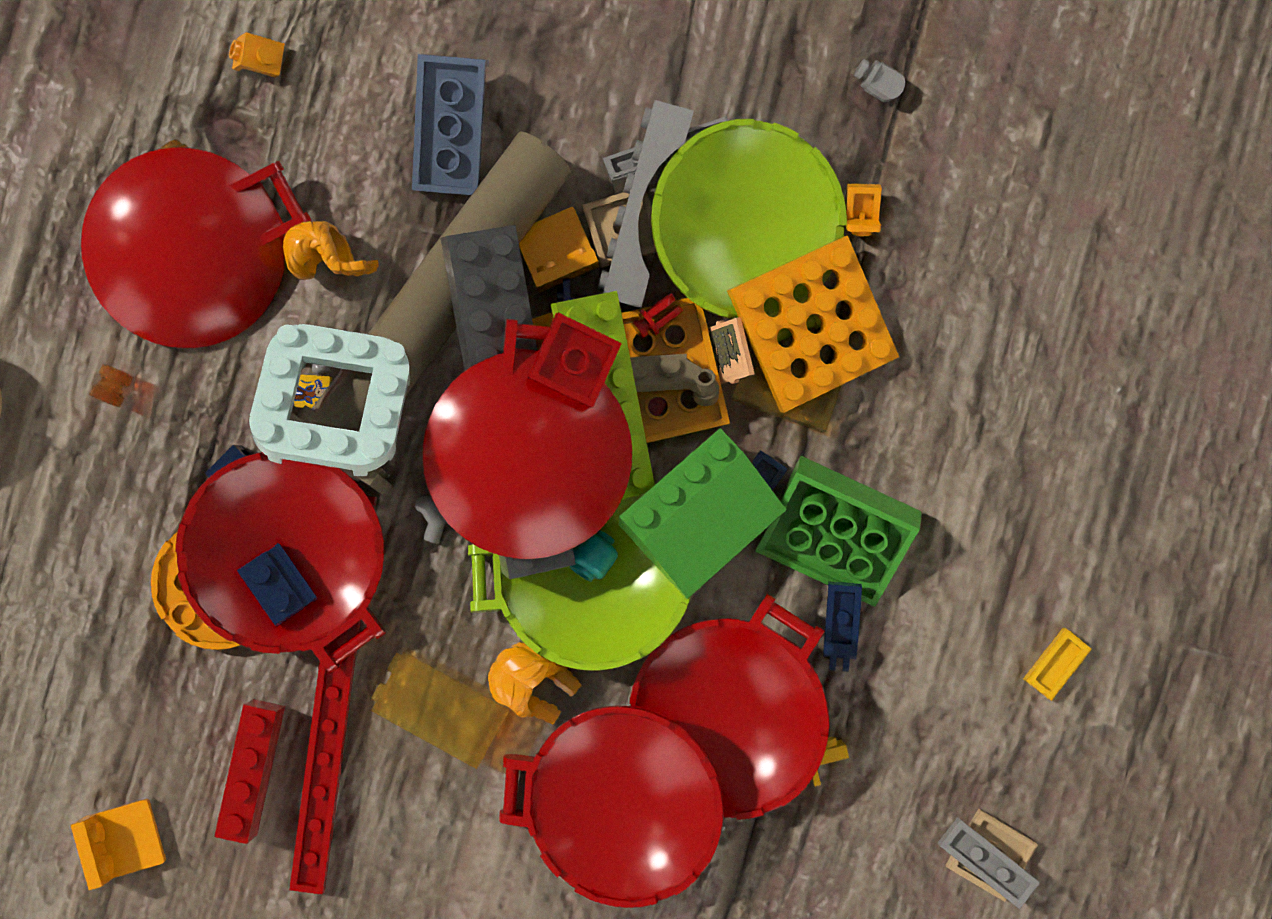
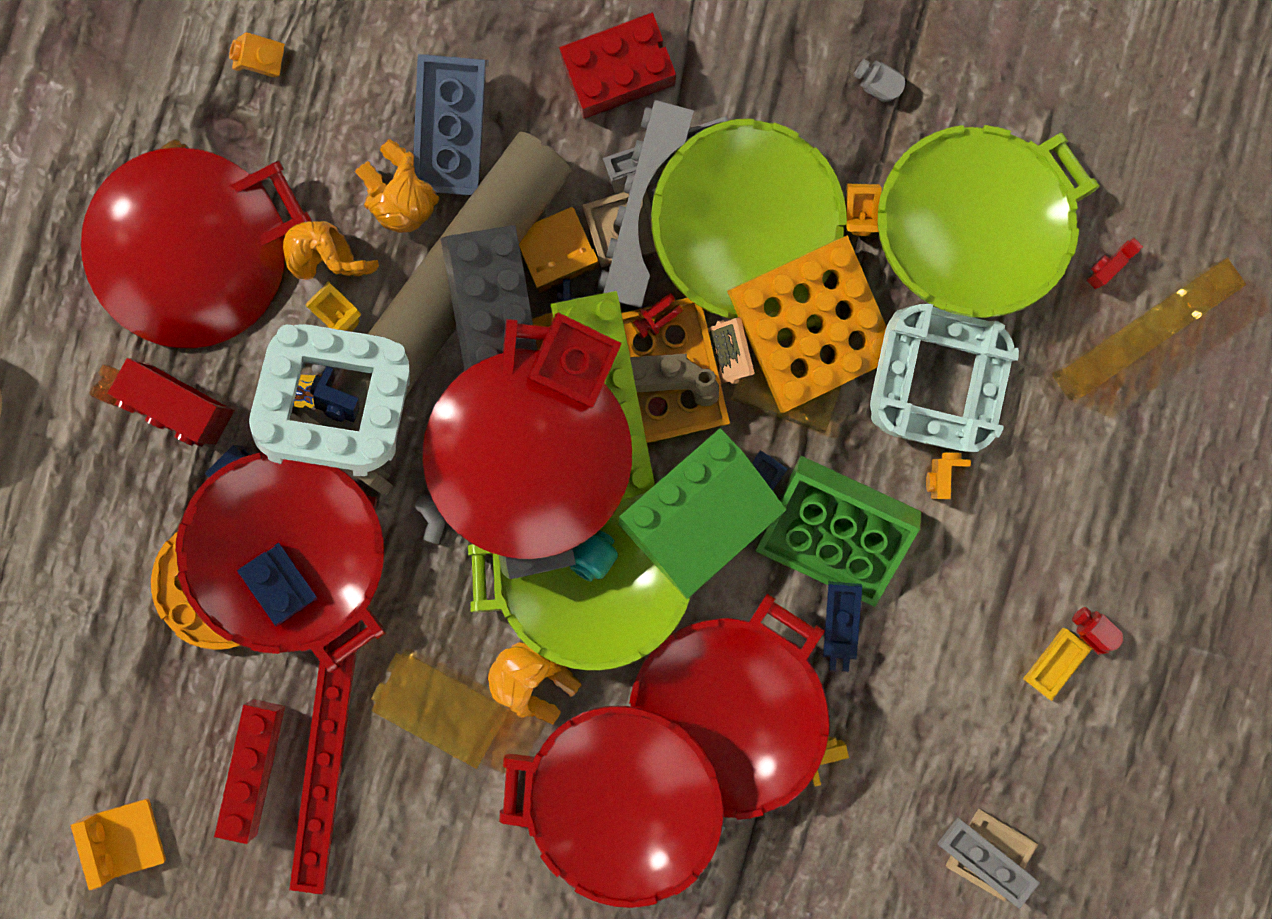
none -> red piece [107,358,235,447]
none -> yellow bracket [305,281,361,332]
none -> dark blue bracket [310,366,359,423]
none -> light orange hair [355,139,439,233]
none -> red piece [559,12,676,119]
none -> light aqua plate [870,304,1019,452]
none -> lime dish [878,125,1100,318]
none -> light orange bracket [926,453,971,499]
none -> clear yellow arch [1051,257,1247,400]
none -> red arm [1072,607,1123,655]
none -> red plate [1086,237,1143,289]

